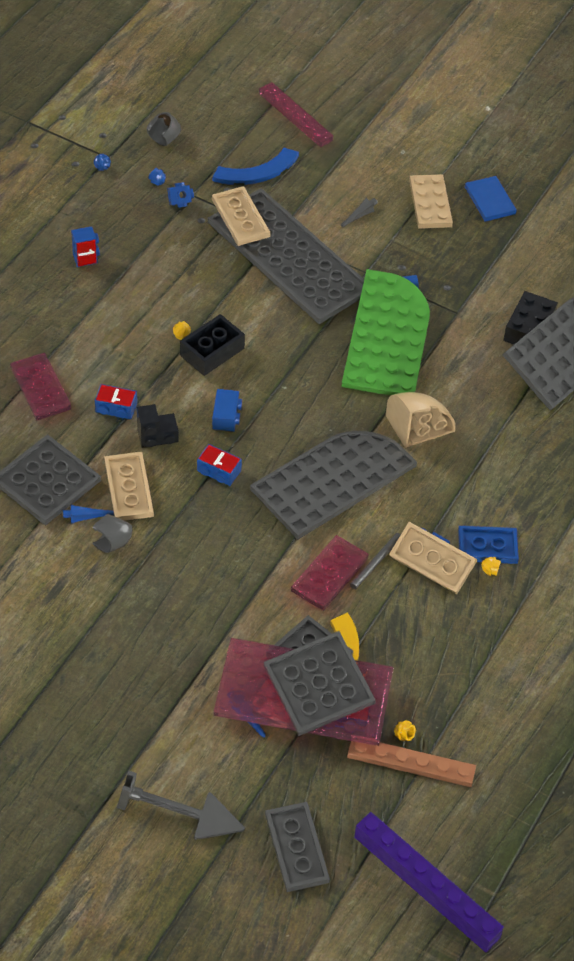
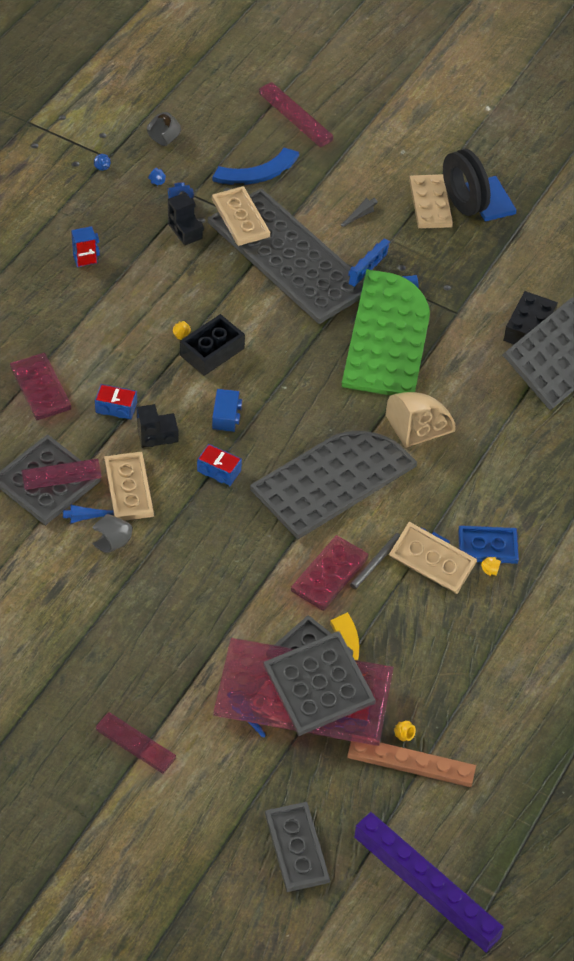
dark grey piece [117,771,245,840] -> none
none -> clear pink plate [22,458,102,490]
none -> clear pink tile [96,712,176,774]
none -> black brick [168,192,204,246]
none -> blue plate [348,239,390,287]
none -> black tyre [443,149,491,216]

